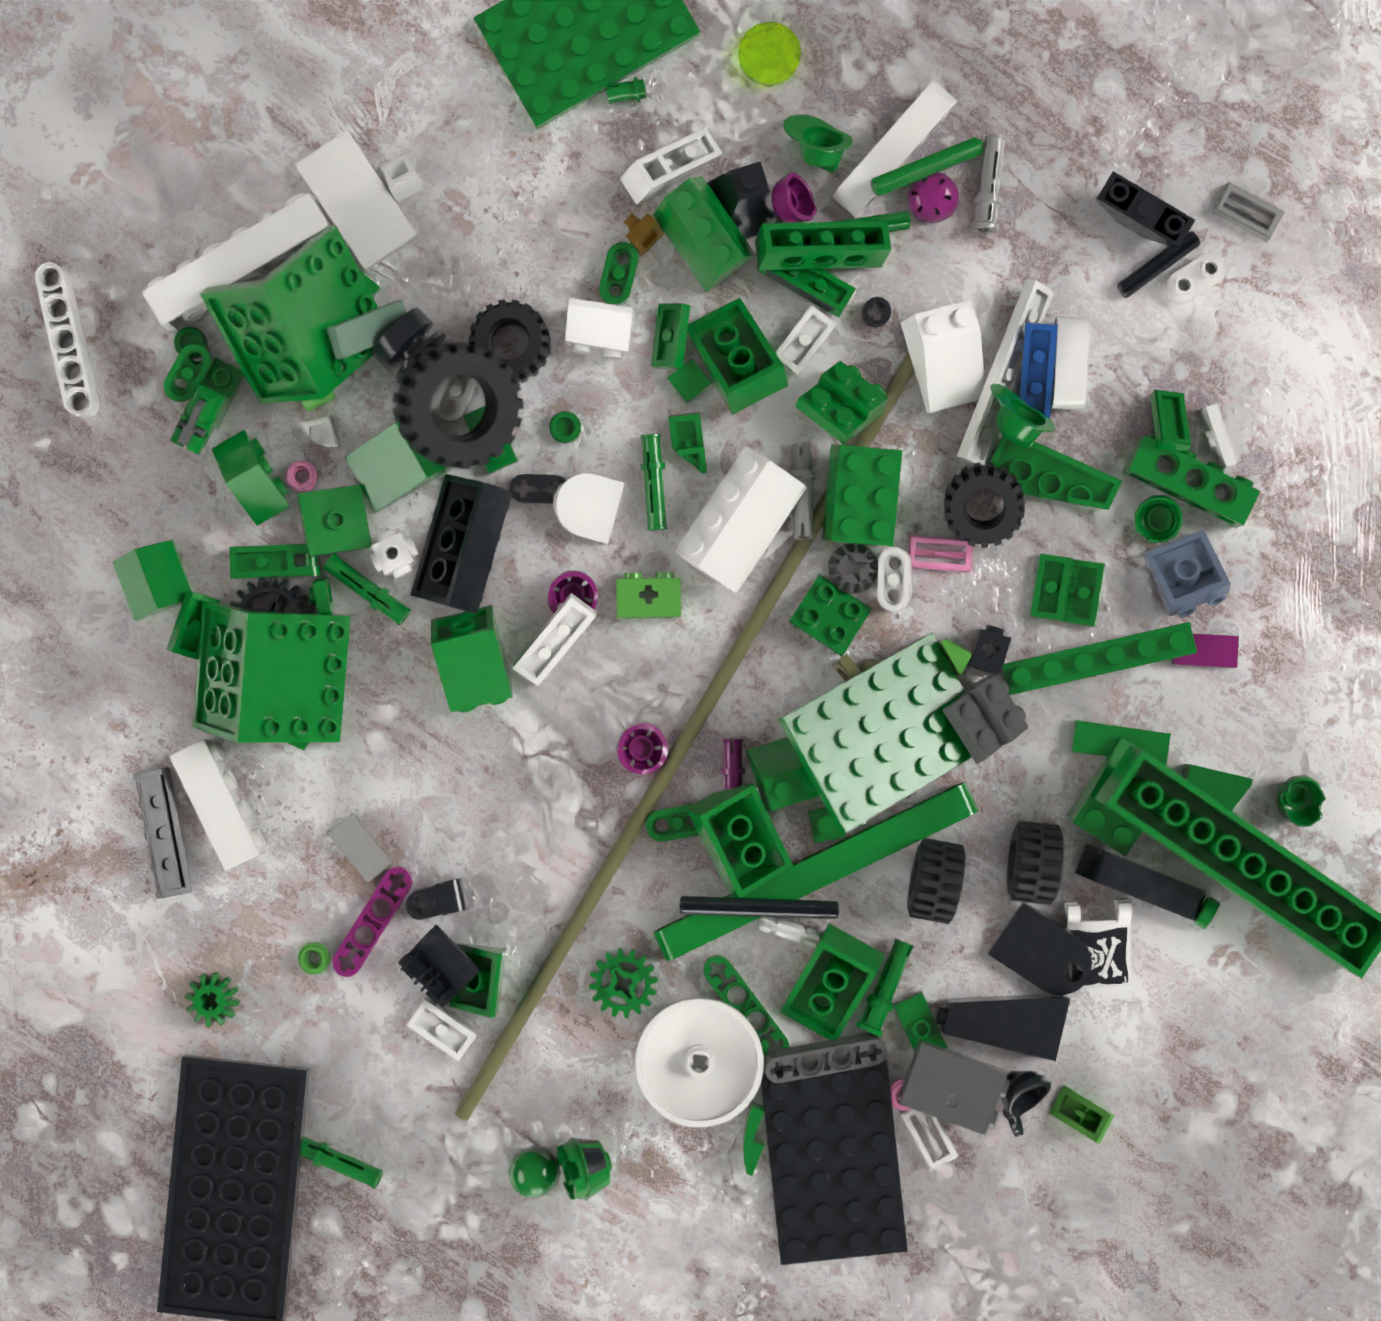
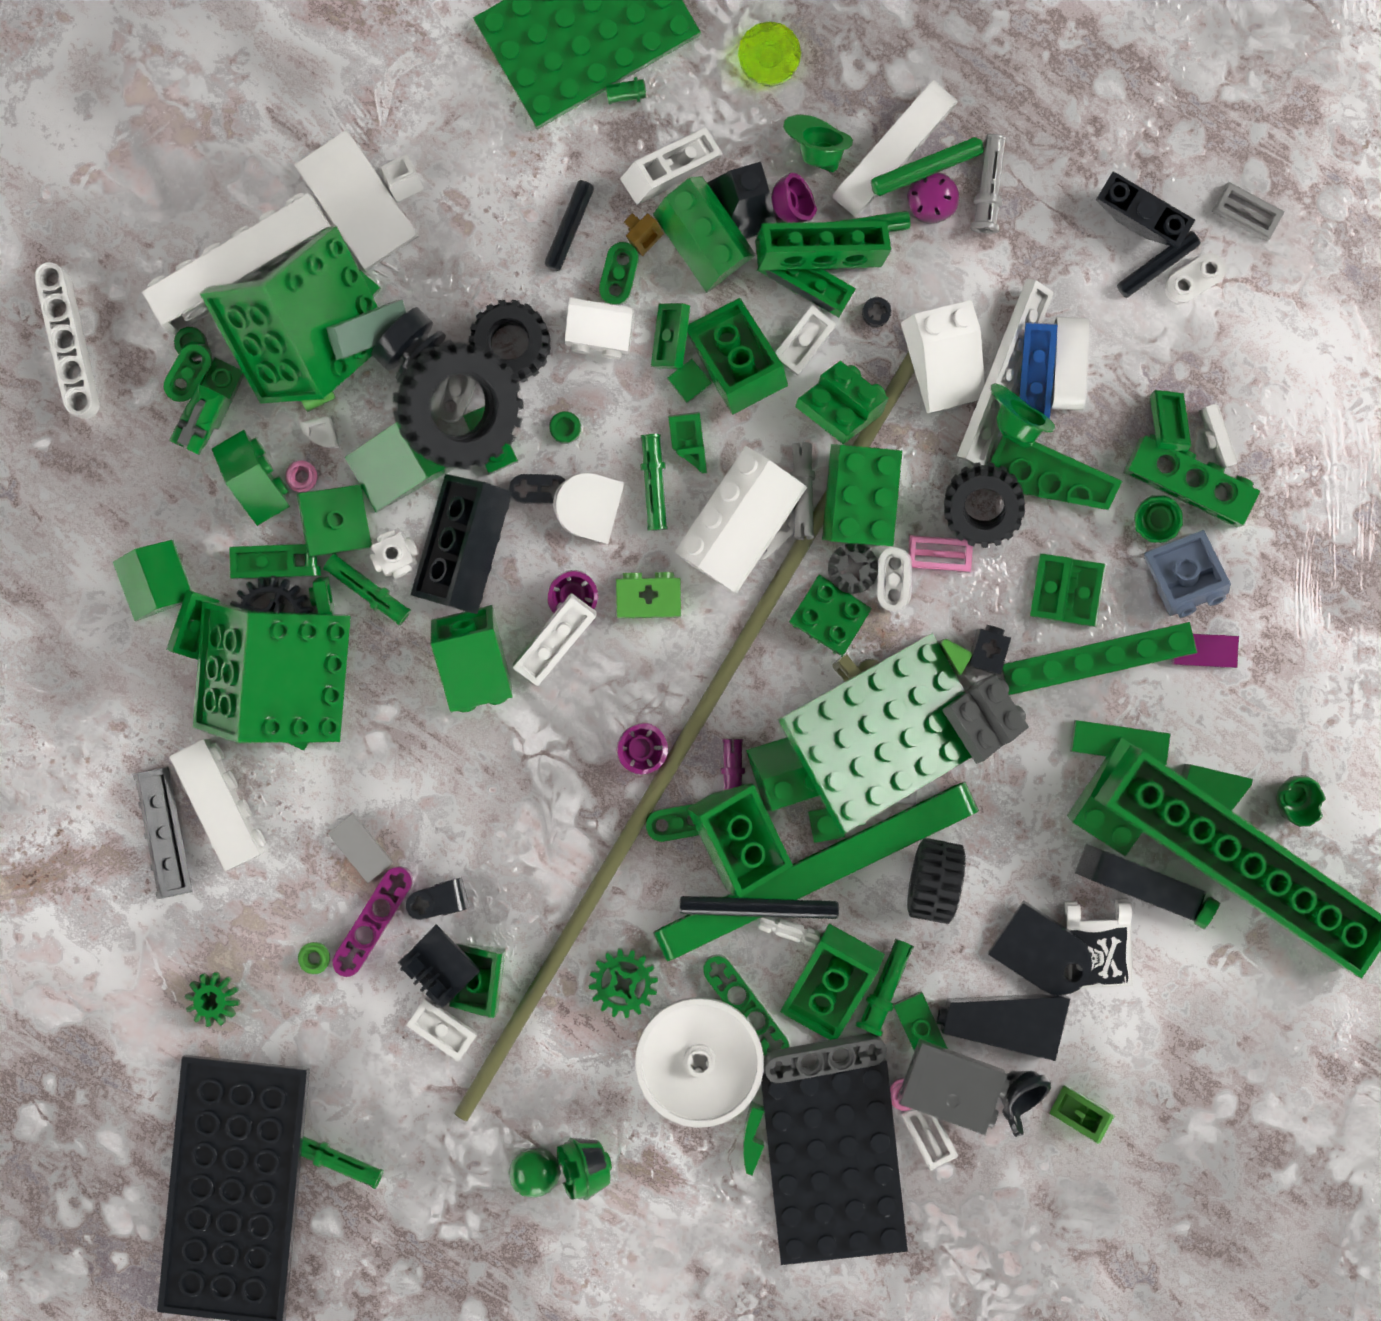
black tyre [1007,821,1064,905] -> none
none -> black axle [545,180,594,271]

